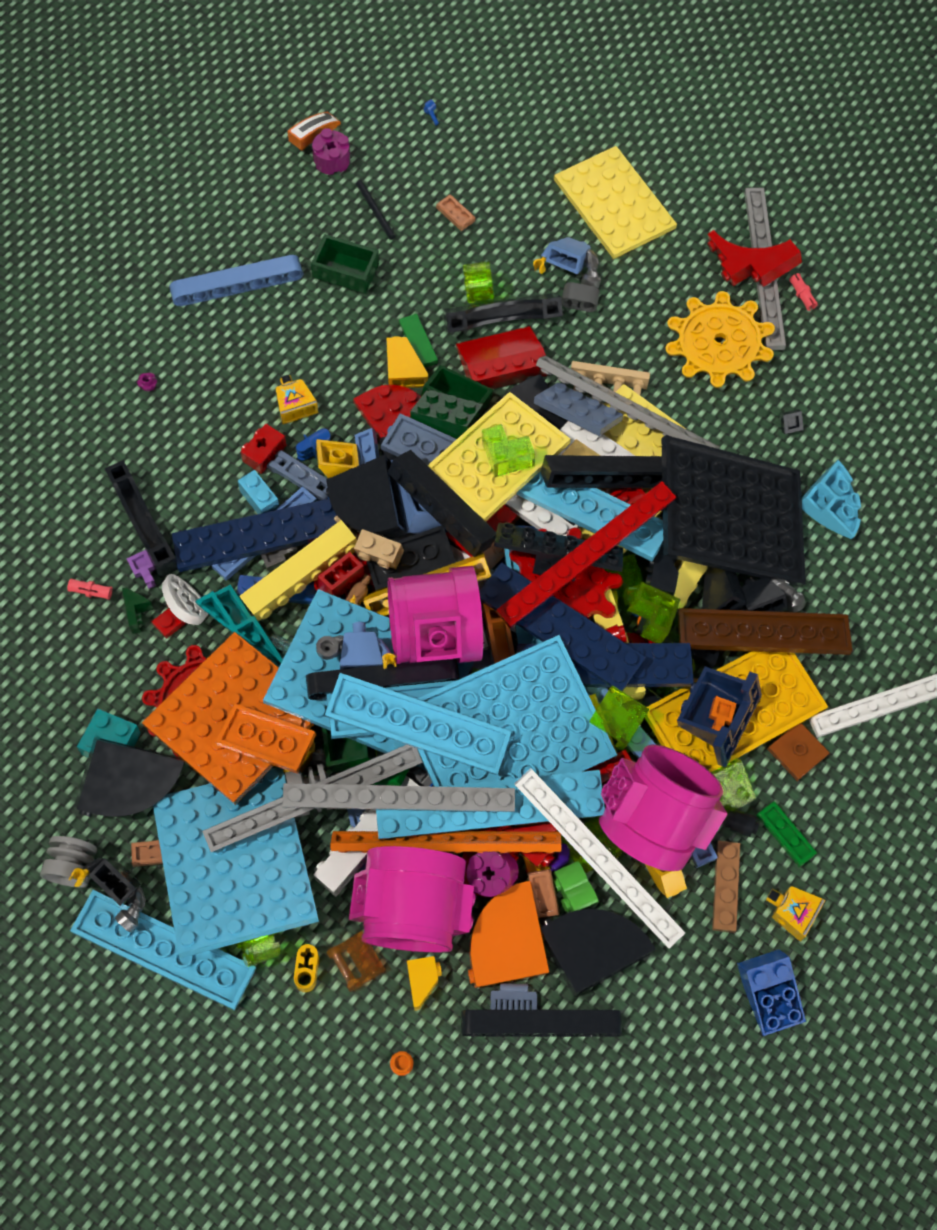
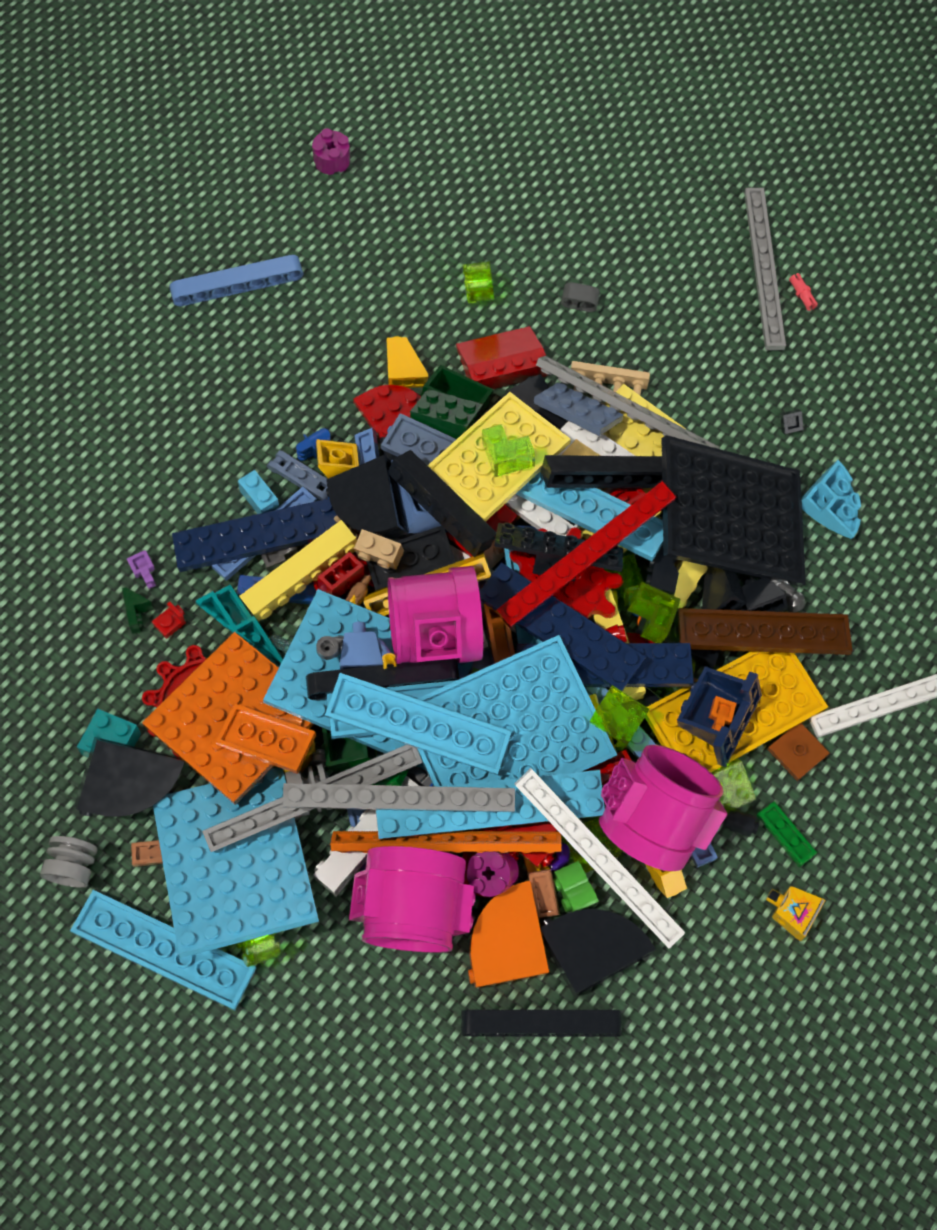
coral pin [67,578,113,600] -> none
torso [69,858,146,933] -> none
black arch [104,460,178,578] -> none
magenta plate [137,373,157,391] -> none
white piece [162,574,208,625] -> none
red brick [241,424,287,474] -> none
yellow torso [276,375,318,424] -> none
slope [287,112,341,151] -> none
yellow beam [294,944,319,993] -> none
dark green piece [311,234,379,294] -> none
clear orange plate [327,931,386,992] -> none
black bar [356,180,396,240] -> none
orange plate [390,1051,414,1076] -> none
green tile [399,313,438,368] -> none
yellow slope [407,956,442,1011] -> none
blue hand [424,99,439,125] -> none
nougat plate [436,194,475,231] -> none
black arch [443,293,563,333] -> none
sand blue piece [490,983,537,1010] -> none
medium blue torso [533,237,601,288] -> none
light yellow plate [554,146,677,259] -> none
yellow plate [665,291,775,388] -> none
red arch [707,230,802,287] -> none
medium nougat plate [712,841,740,933] -> none
blue slope [737,949,806,1036] -> none

